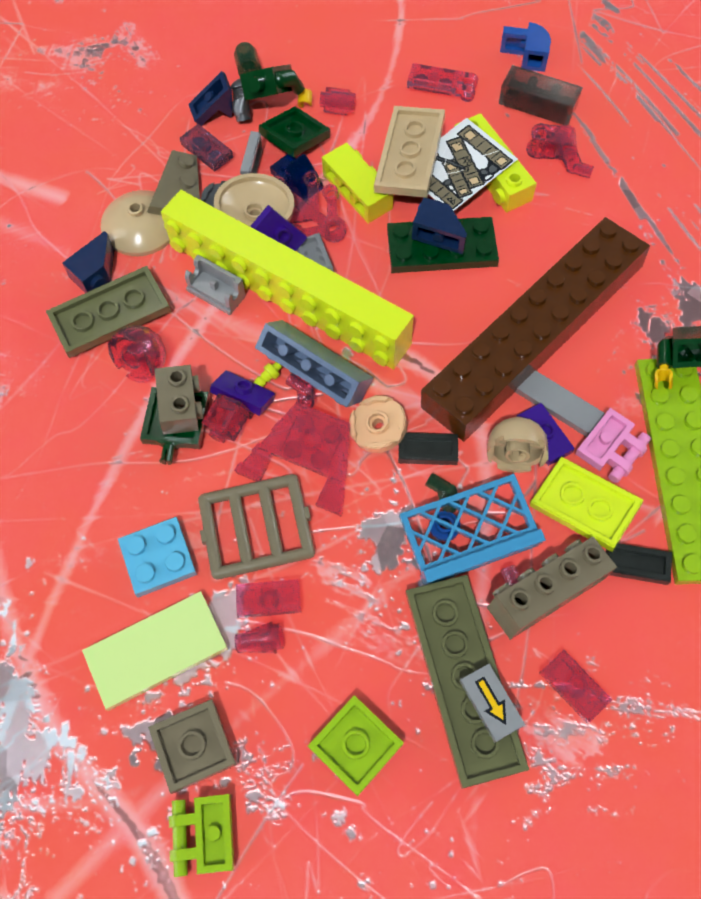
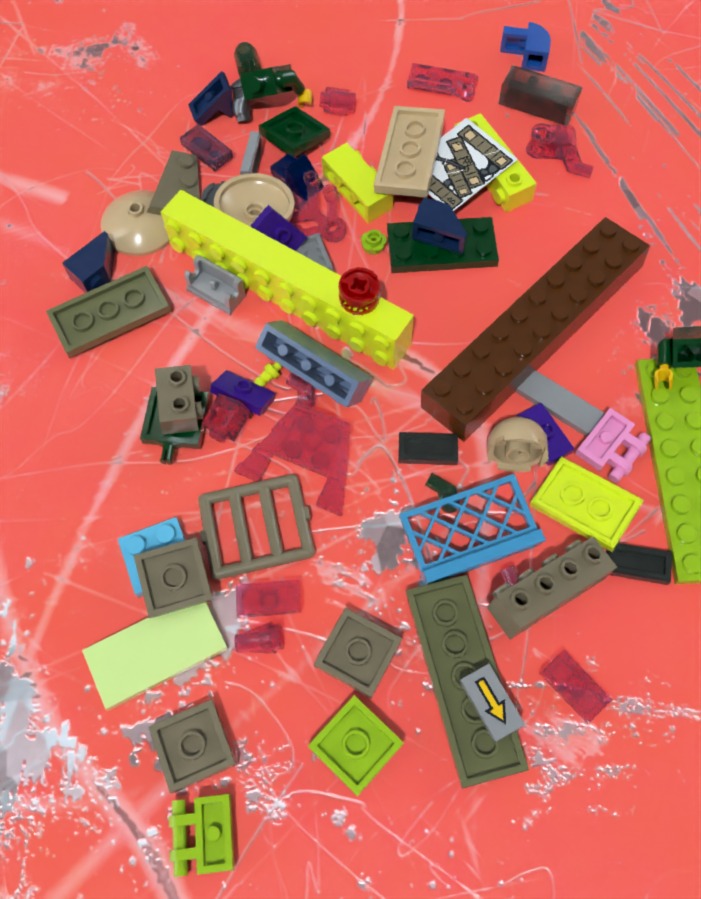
clear pink cylinder [108,325,167,383] -> none
light nougat plate [348,396,408,453] -> none
blue plate [429,511,460,542] -> none
none -> dark tan plate [134,538,214,619]
none -> dark tan plate [313,608,402,699]
none -> red wheel [338,267,380,315]
none -> lime plate [361,229,387,255]

